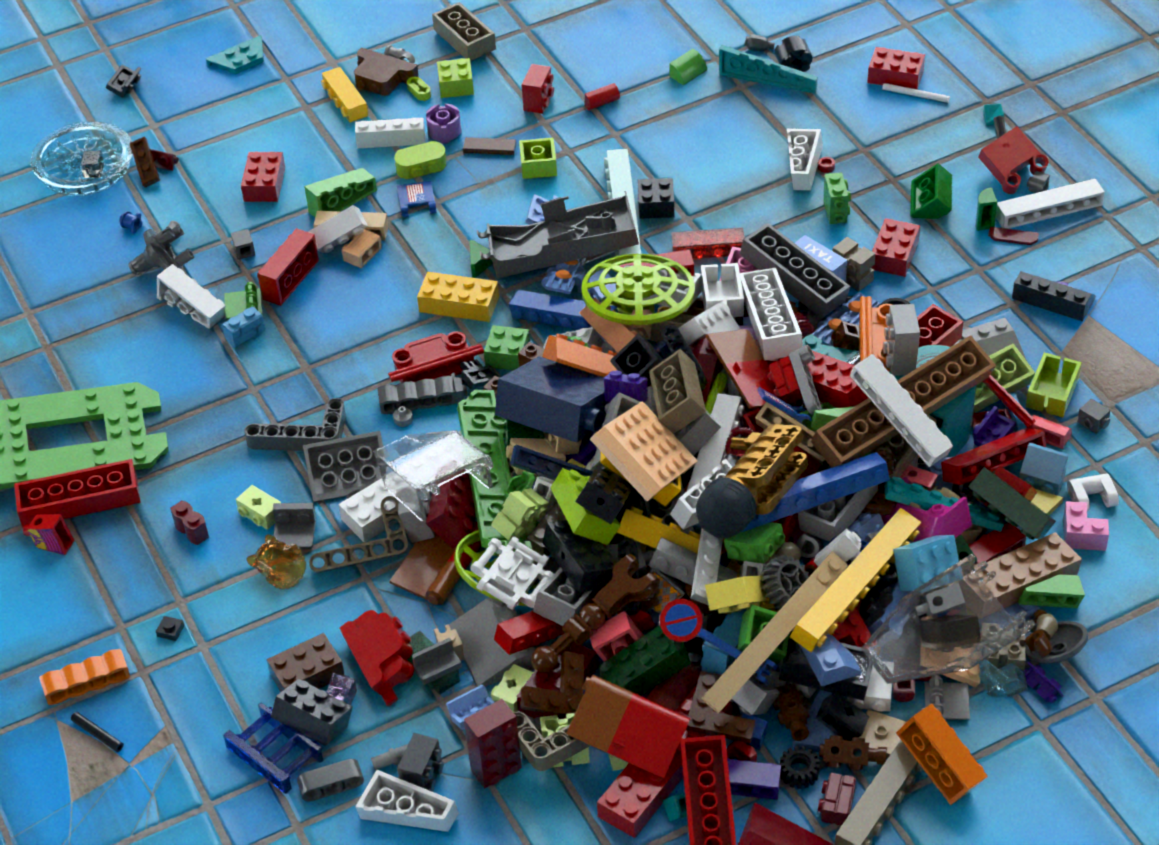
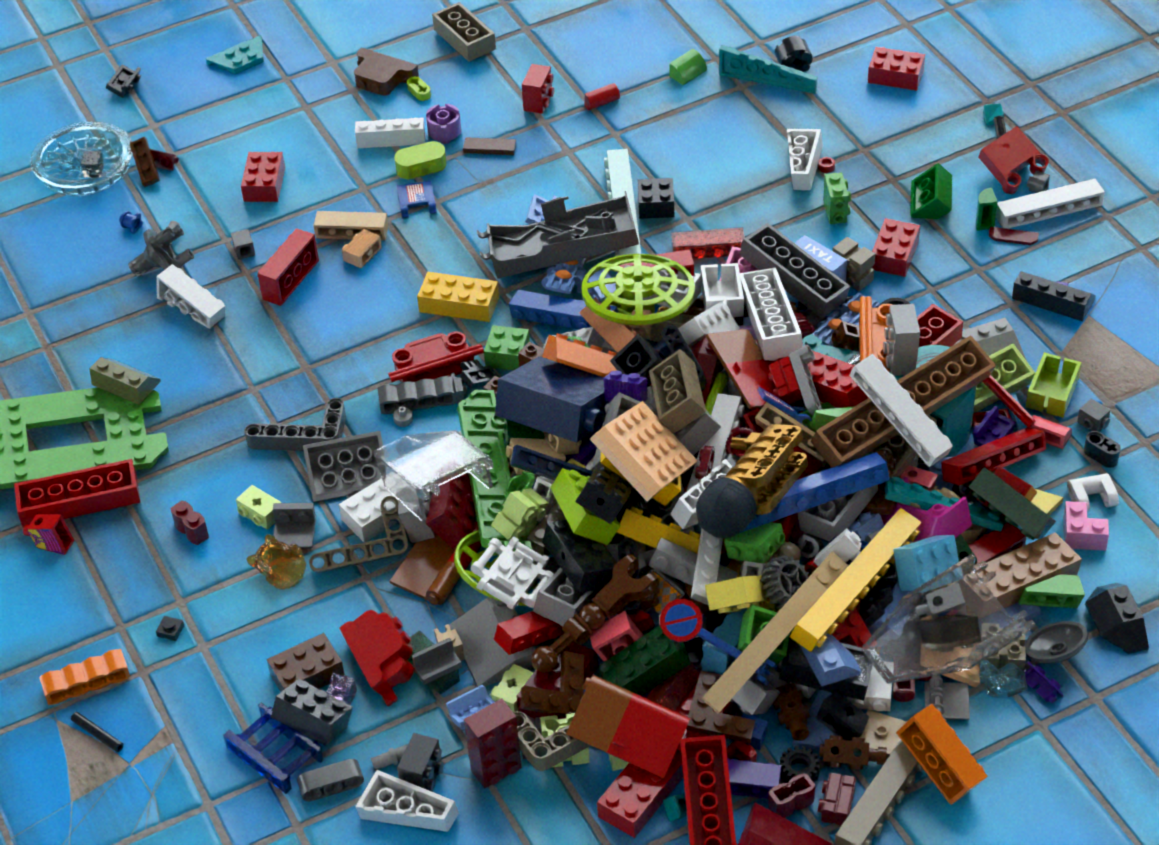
dark azure brick [222,307,266,348] -> none
bright green hinge [224,282,263,320] -> none
bright green wedge [304,168,377,217] -> none
white brick [308,205,368,253] -> none
yellow brick [321,67,368,123] -> none
light grey connector [384,45,415,63] -> none
lime brick [437,58,474,98] -> none
slope [469,240,493,278] -> none
lime brick [519,137,557,179] -> none
dark grey plant [744,34,775,51] -> none
white bar [882,83,950,103] -> none
dark azure slope [1019,442,1068,496] -> none
reddish brown piece [1024,610,1058,657] -> none
none -> olive slope [89,357,161,404]
none -> black piece [537,222,580,239]
none -> dark red plate [695,446,715,481]
none -> dark red brick [768,774,815,818]
none -> black beam [1084,431,1121,468]
none -> black wedge [1085,583,1149,654]

